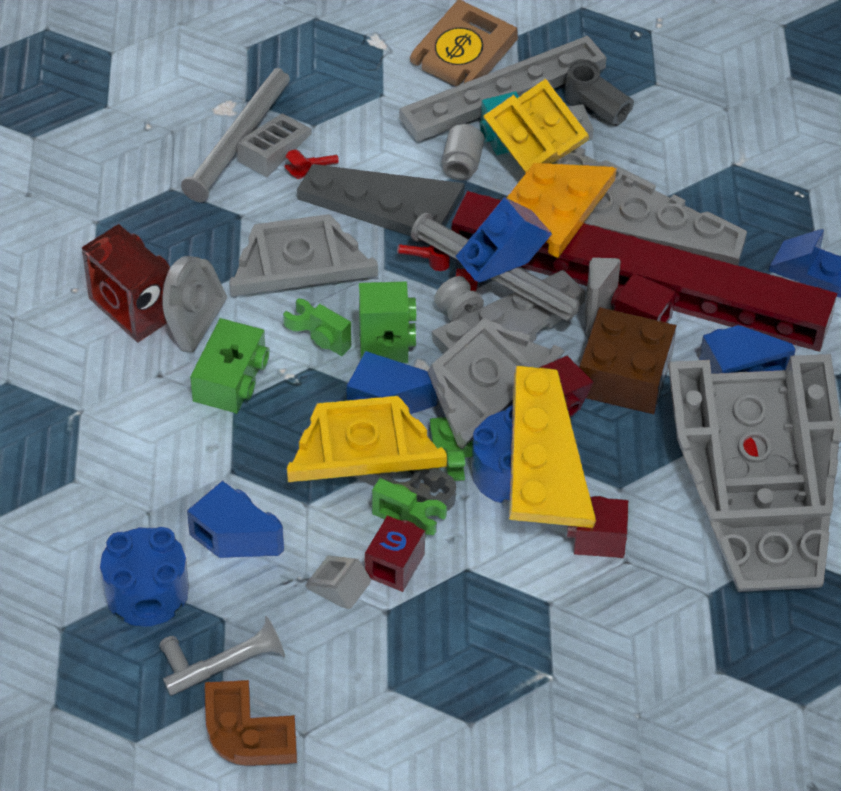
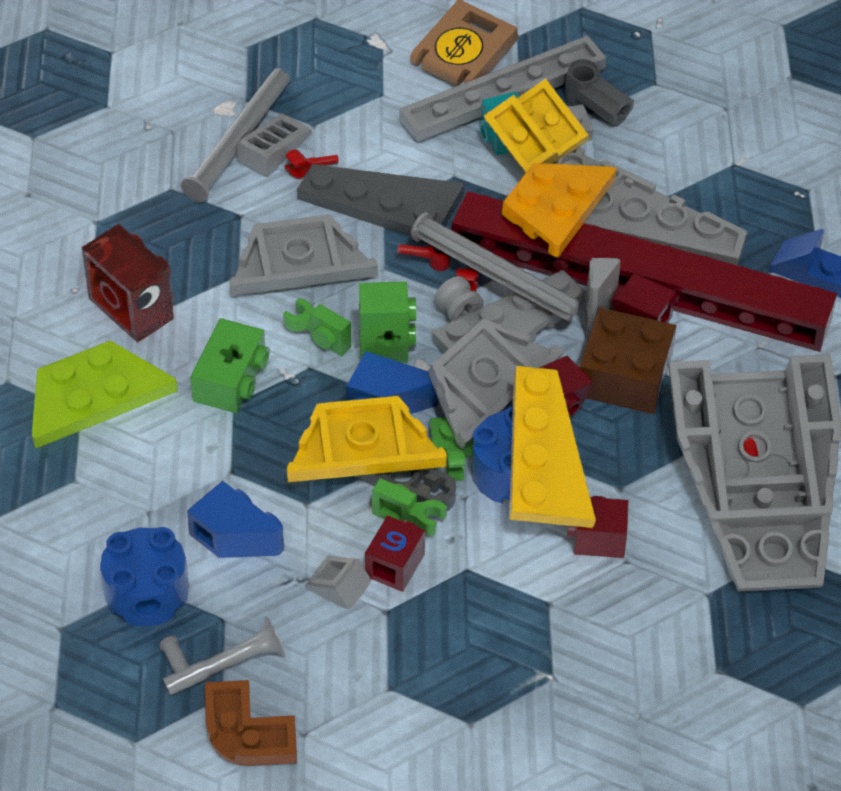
light grey tile [163,256,228,352] -> none
light grey brick [442,124,485,180] -> none
blue slope [455,197,552,282] -> none
blue slope [699,325,796,374] -> none
none -> lime wing [32,340,178,448]

